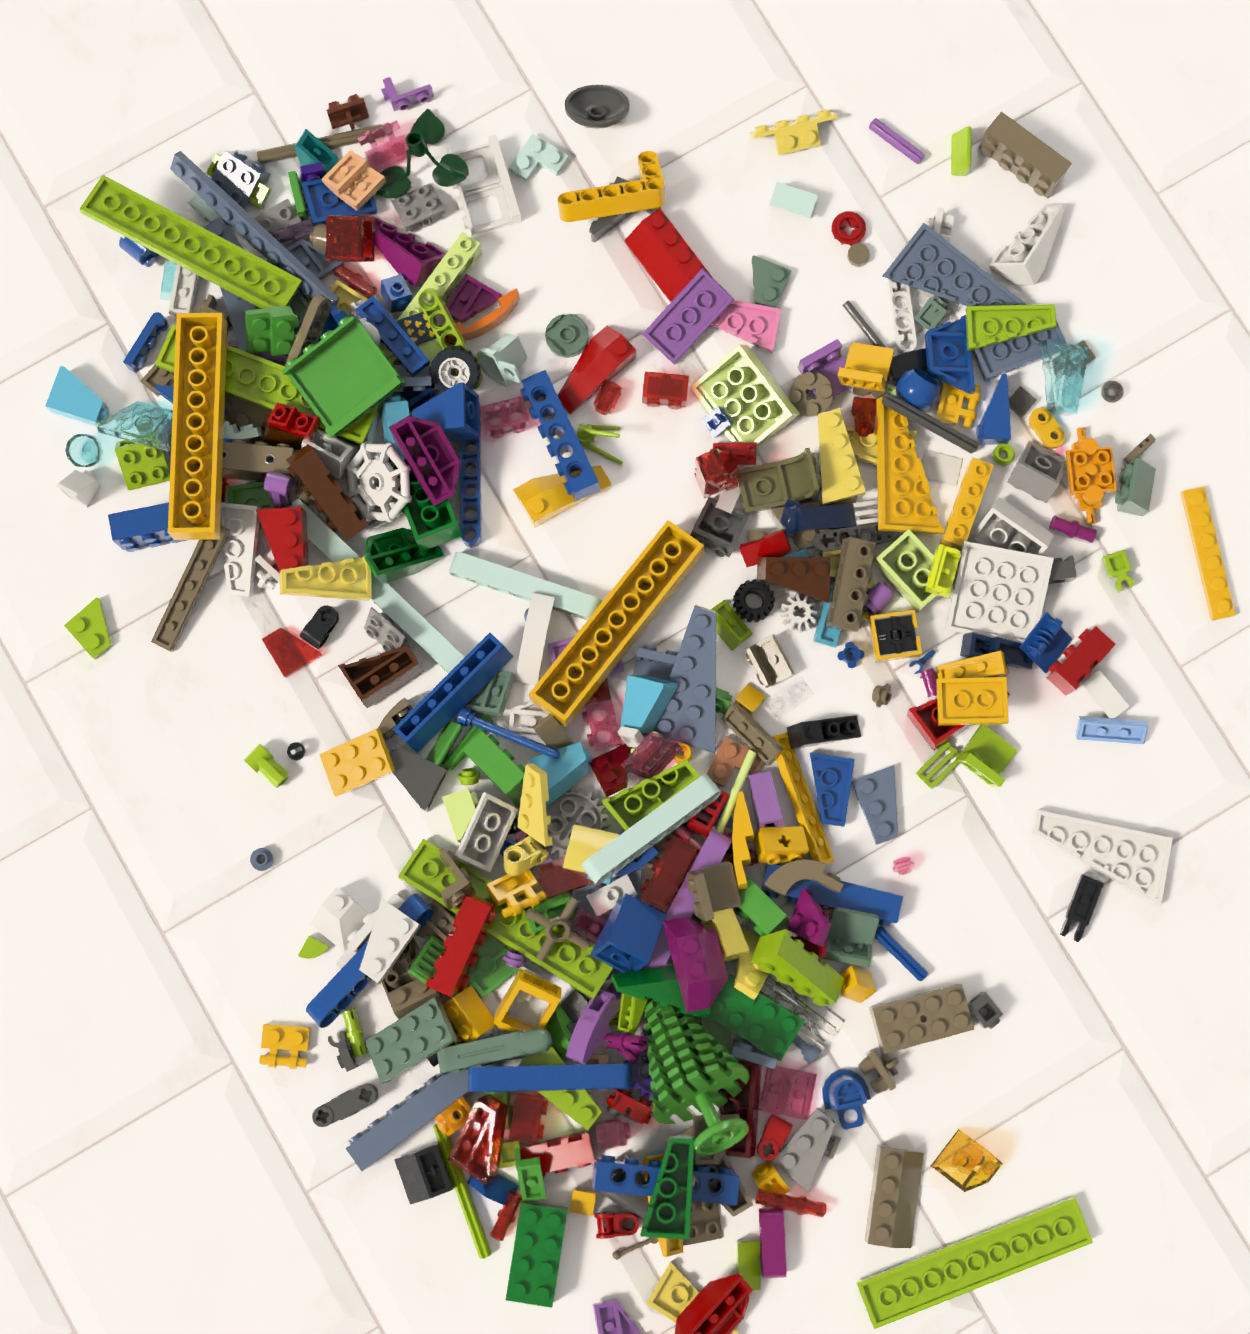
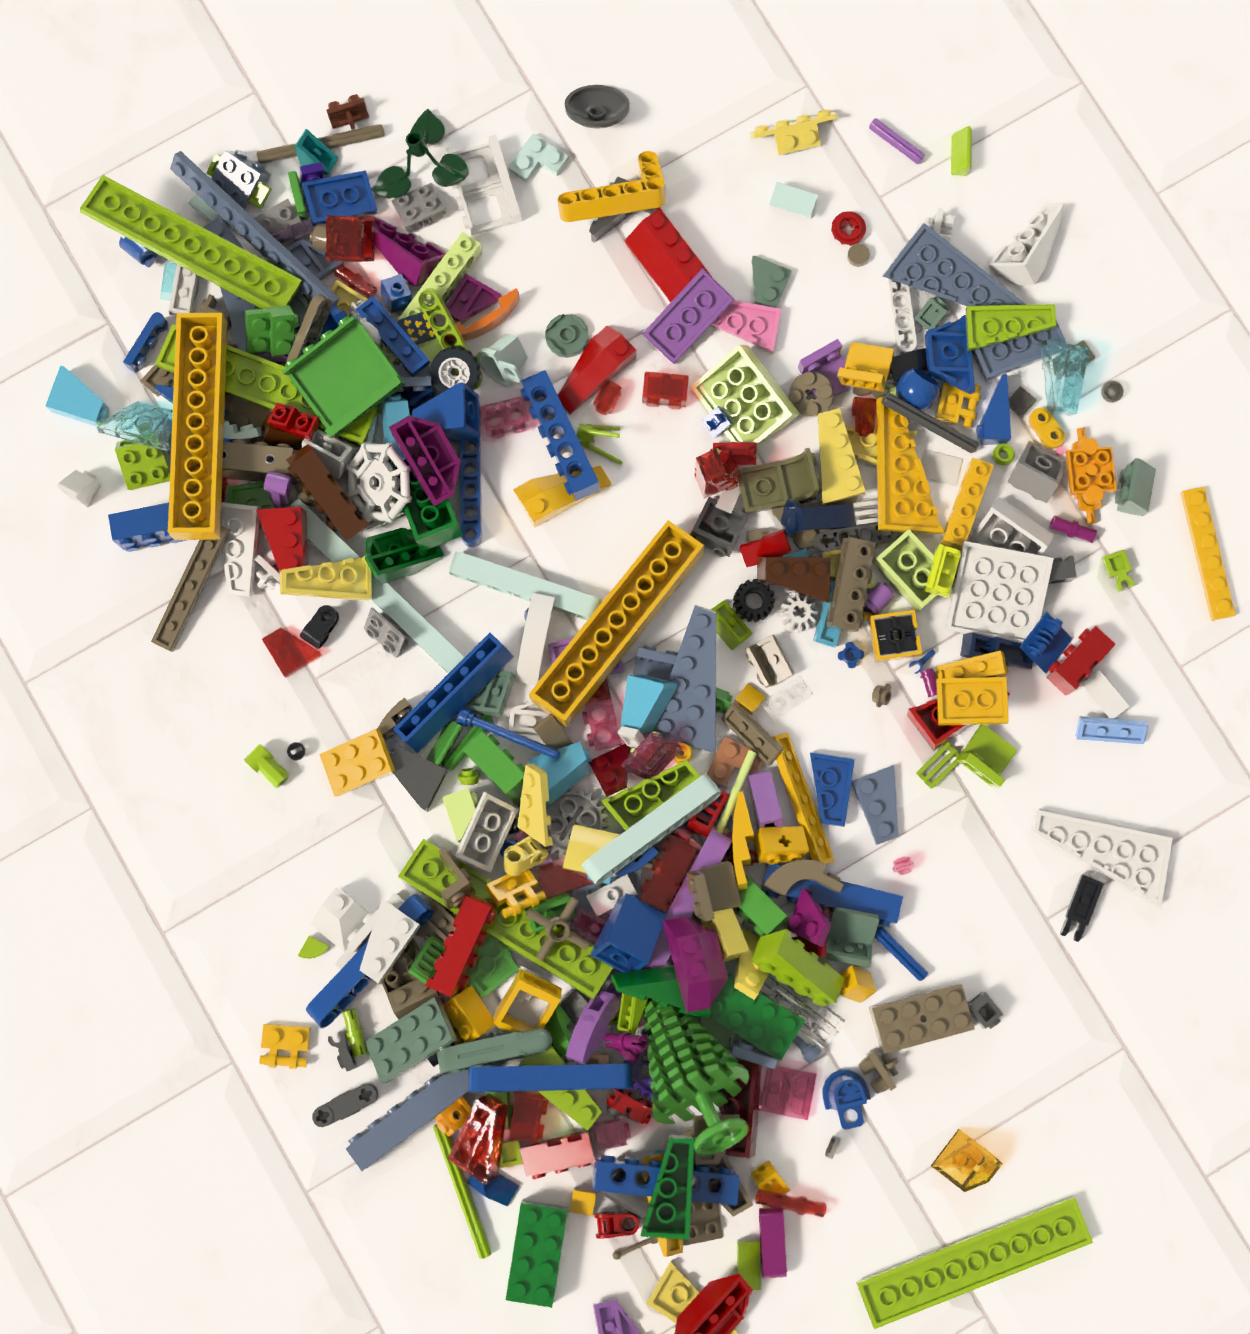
lime wing [64,597,112,659] -> none
clear light blue hair [65,434,103,467] -> none
sand blue plate [250,848,274,871] -> none
light nougat slope [322,150,386,211] -> none
reddish brown wedge [338,646,424,709] -> none
clear pink plate [357,120,412,171] -> none
medium lavender bracket [381,77,434,111] -> none
black slope [394,1143,454,1205] -> none
clear red pin [490,1191,522,1241] -> none
medium lavender plate [503,950,526,968] -> none
bright green panel [515,1148,546,1202] -> none
red piece [756,1113,793,1161] -> none
light grey wing [772,1106,836,1193] -> none
black slope [786,715,861,750] -> none
dark grey bar [842,300,887,348] -> none
dark tan slope [864,1145,924,1248] -> none
dark tan piece [978,111,1072,199] -> none
dark tan tile [1123,433,1156,464] -> none

